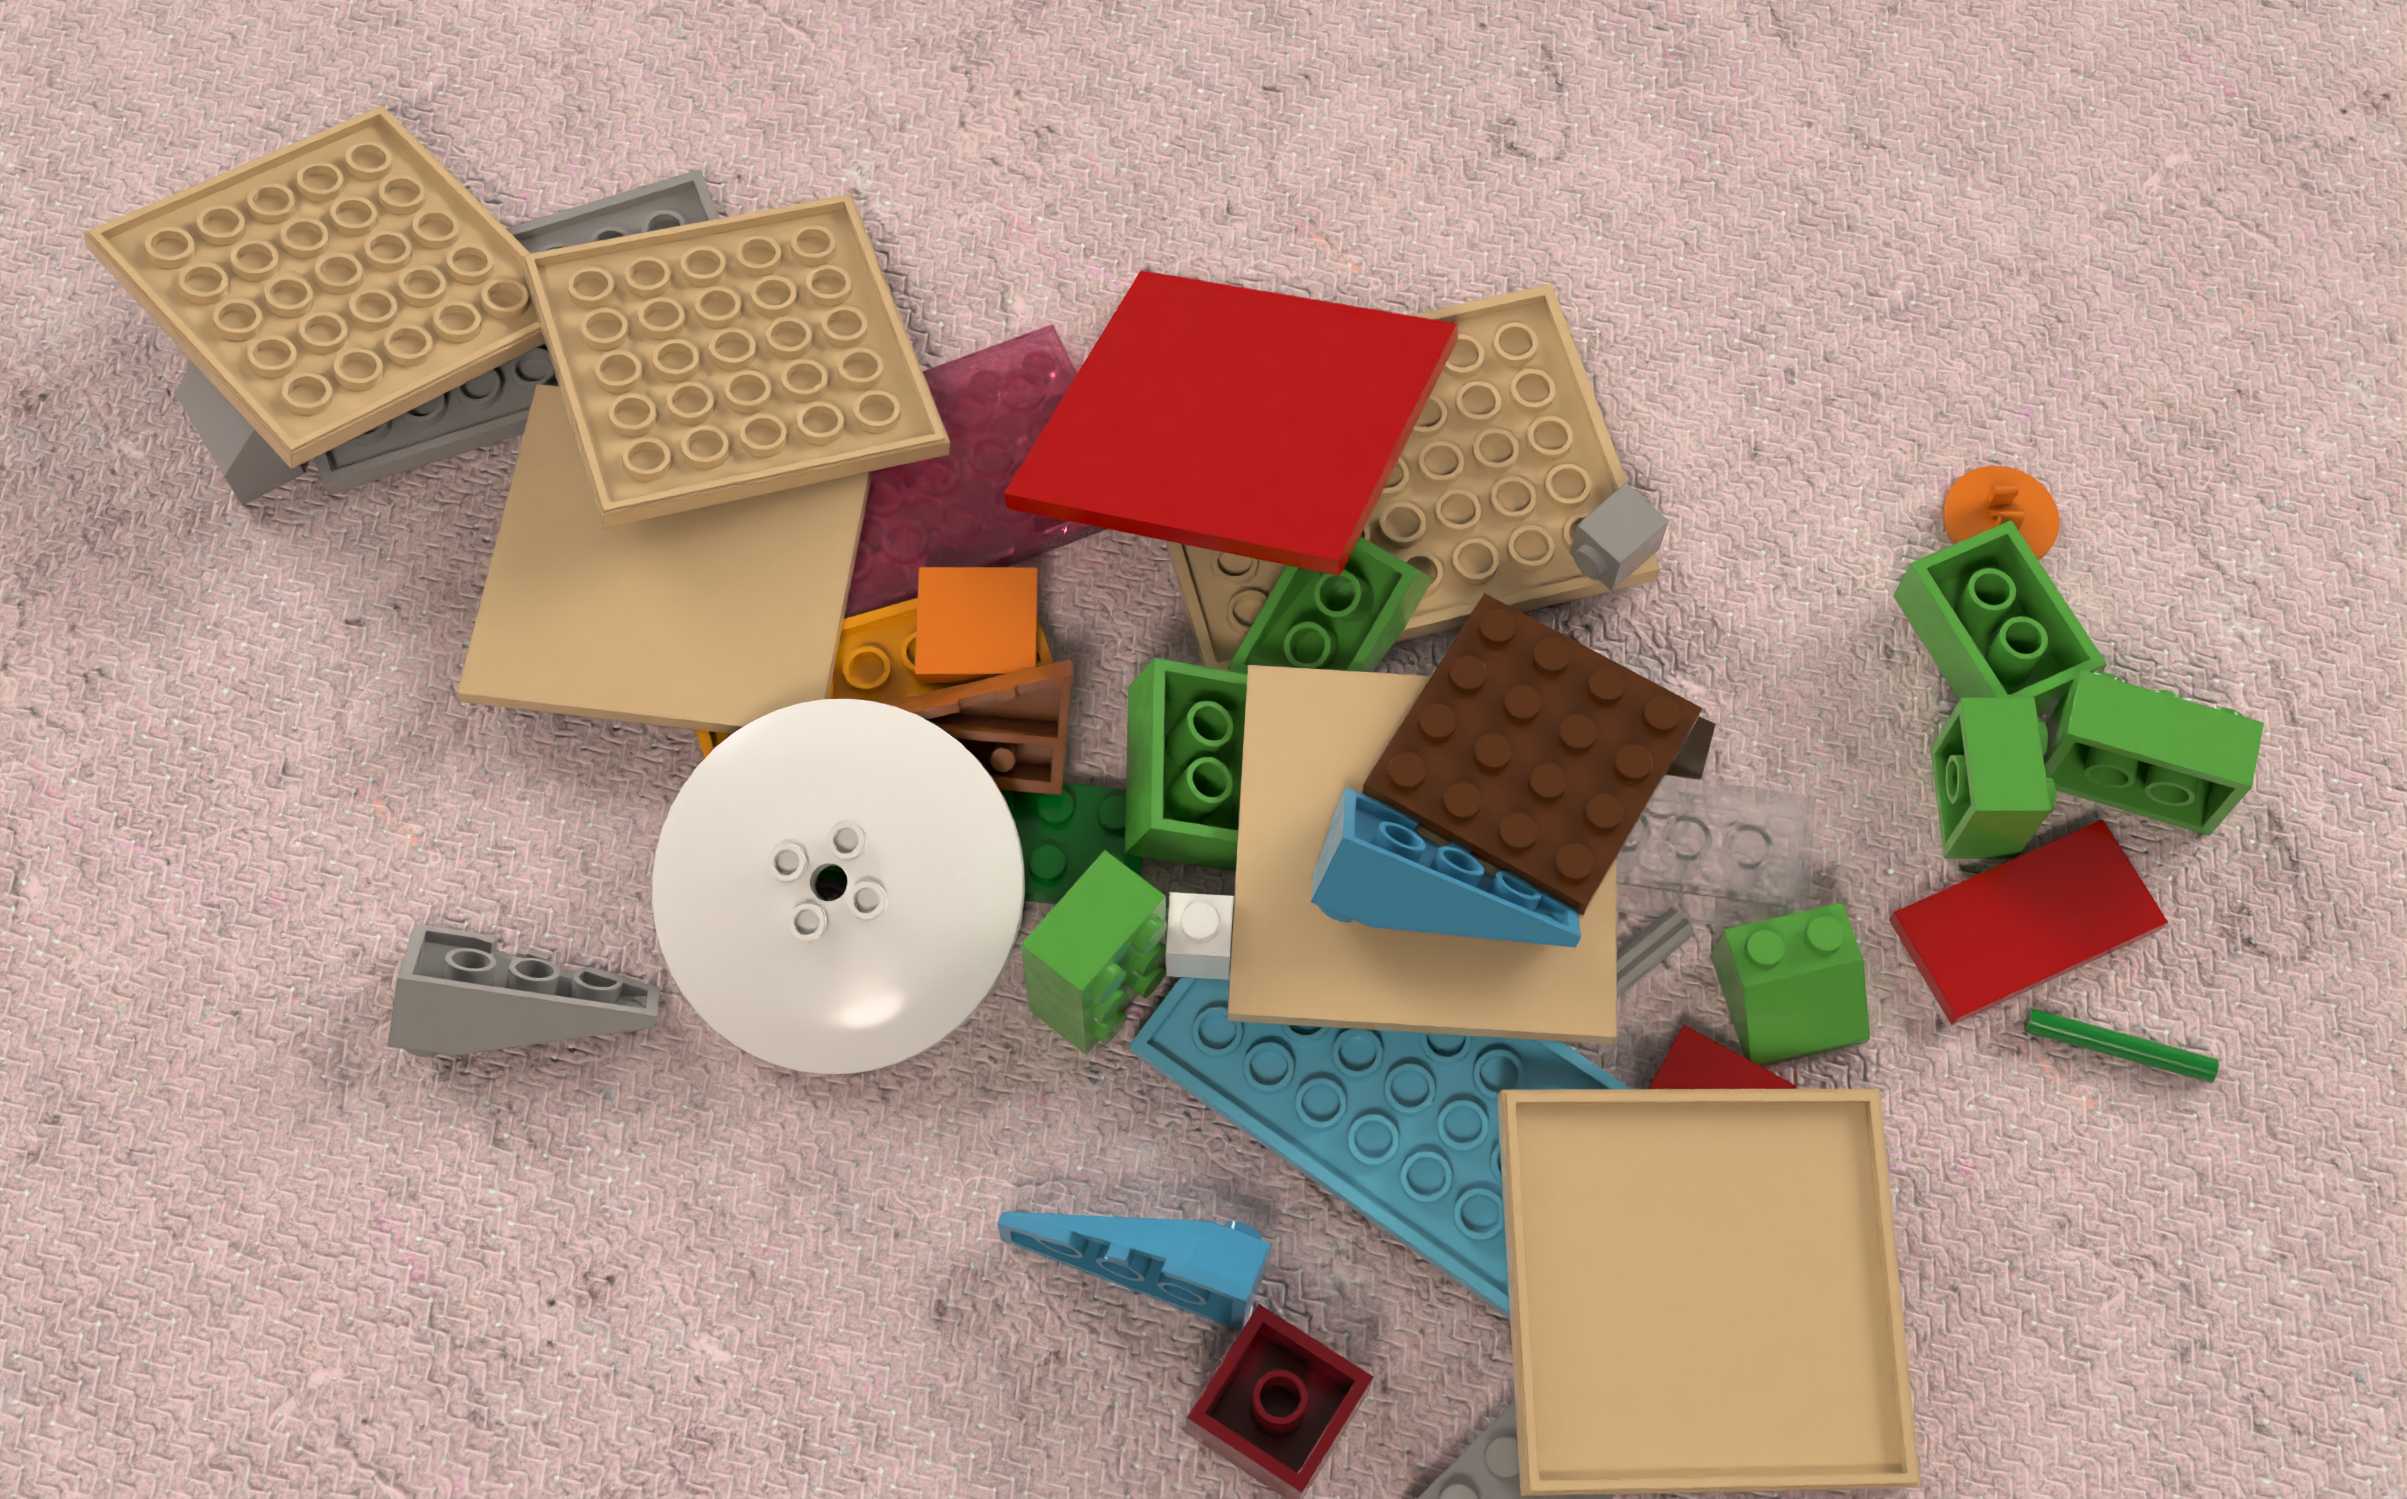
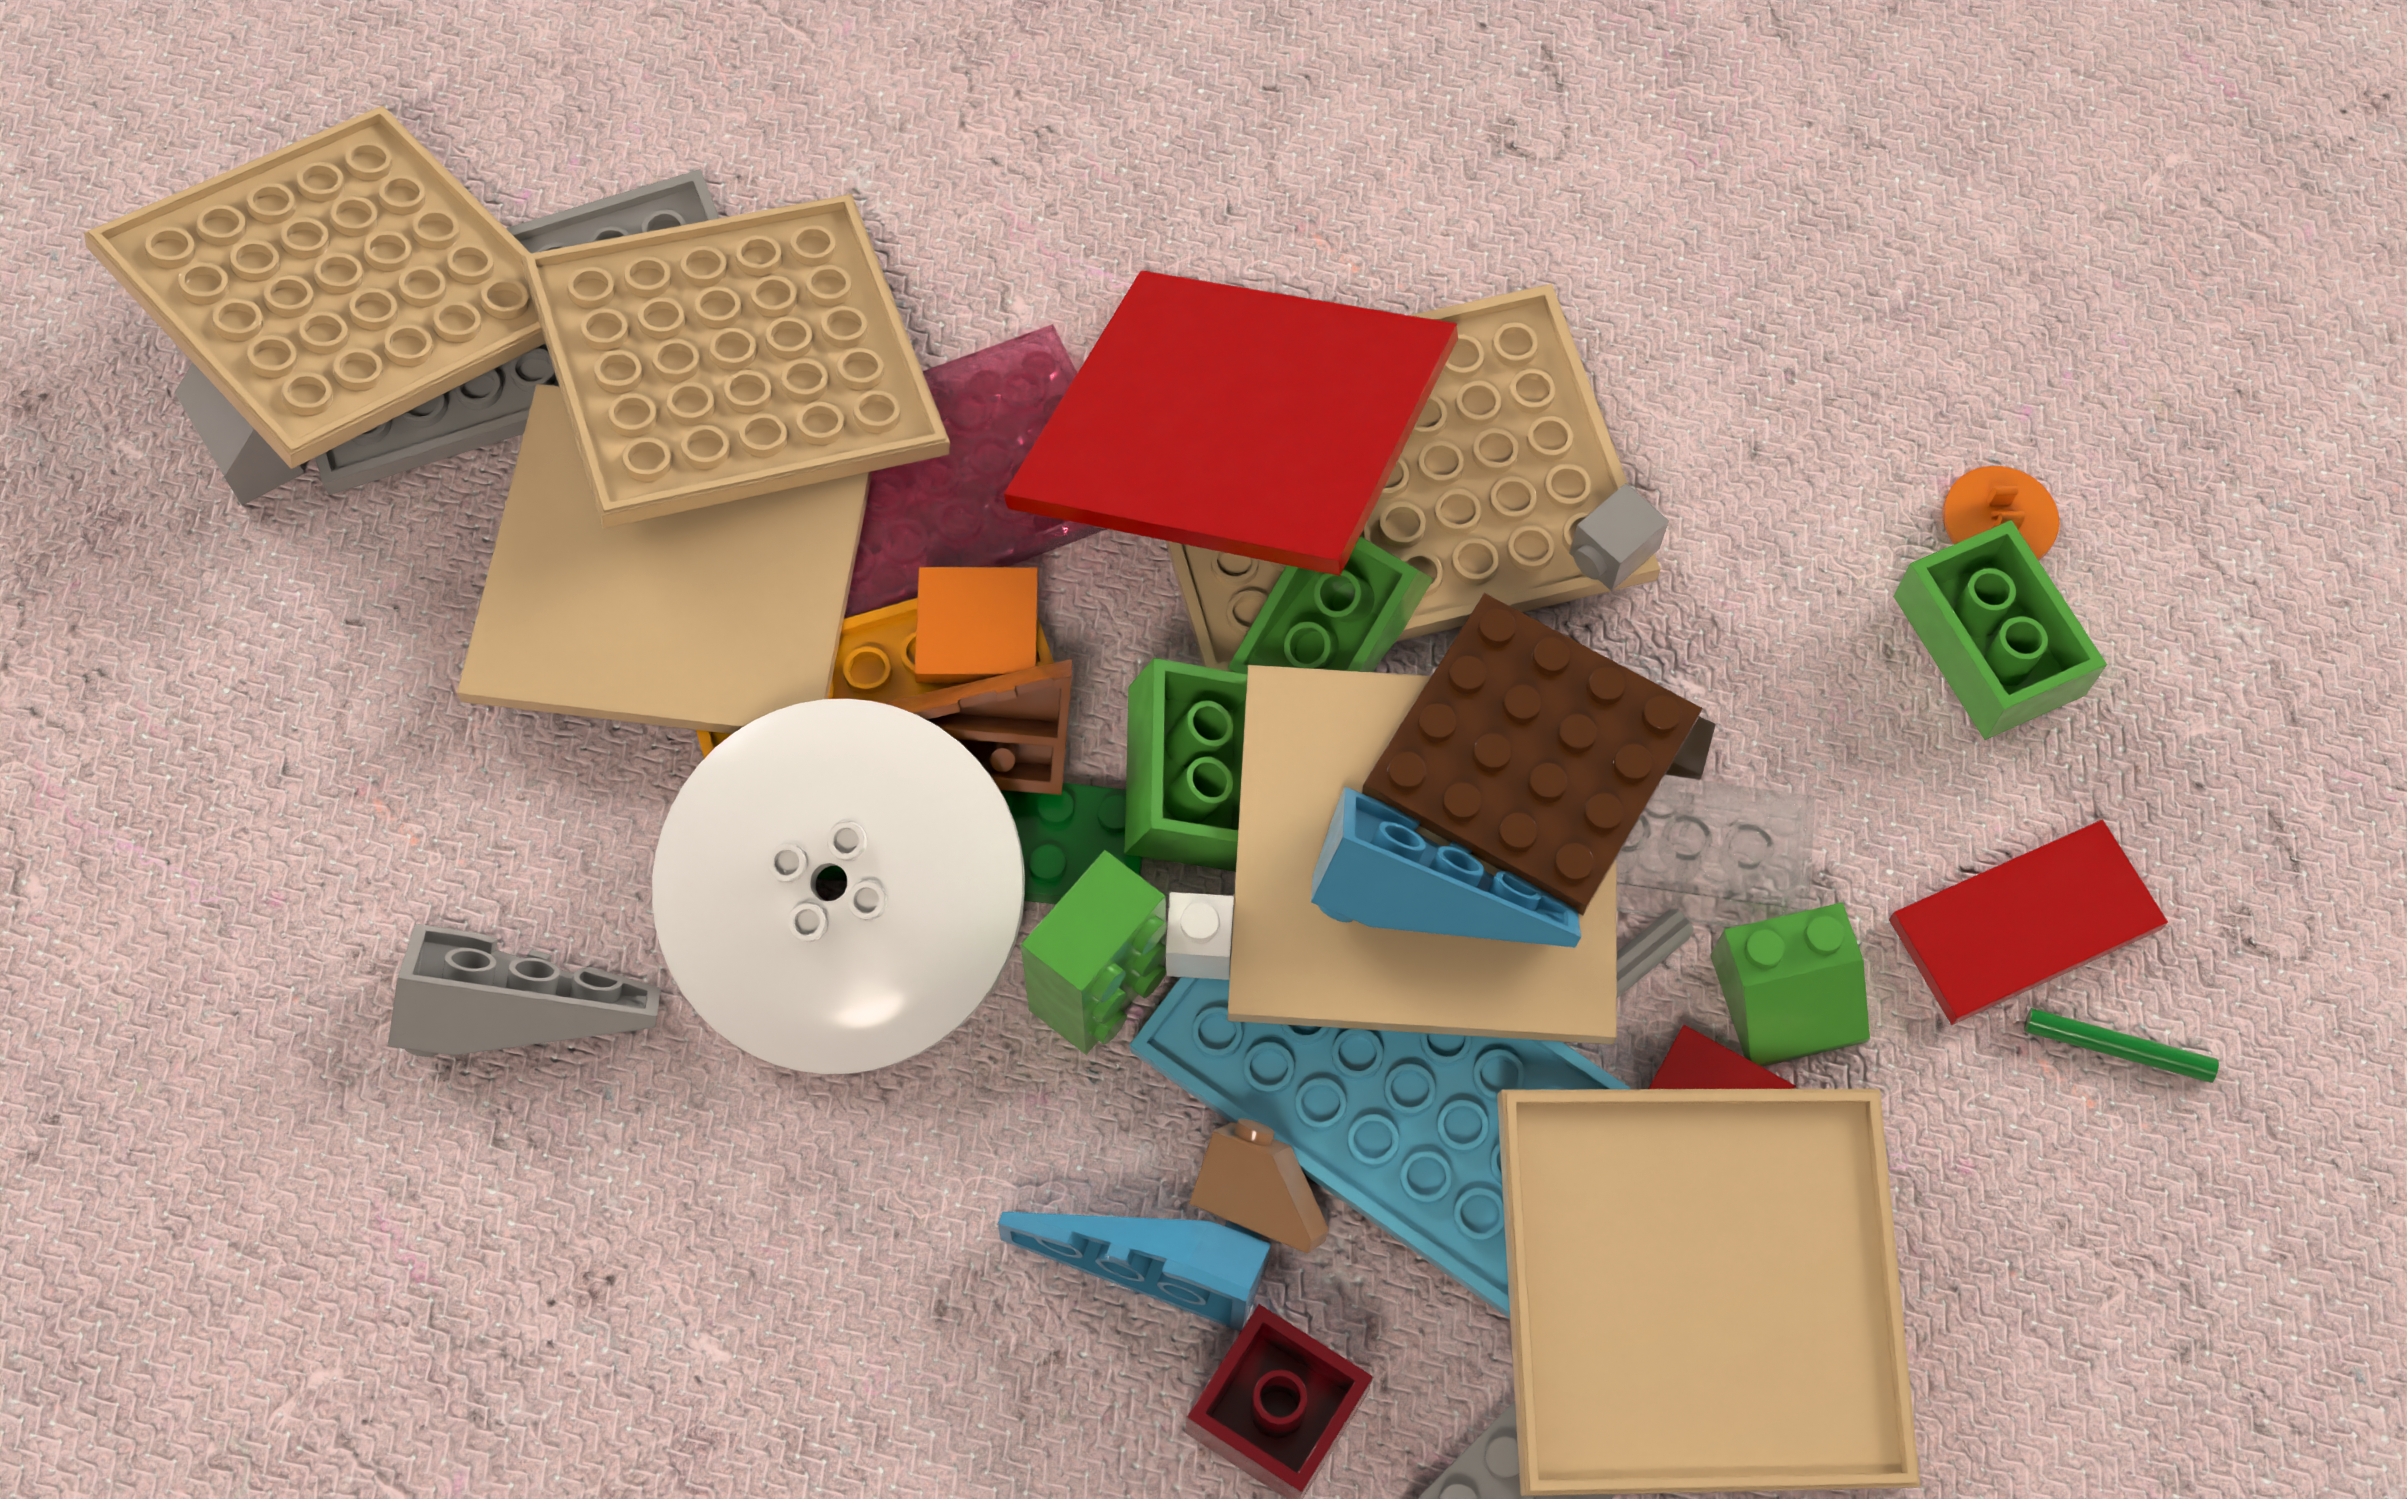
bright green brick [1930,697,2056,859] -> none
bright green brick [2043,670,2264,836] -> none
none -> medium nougat slope [1189,1119,1329,1254]

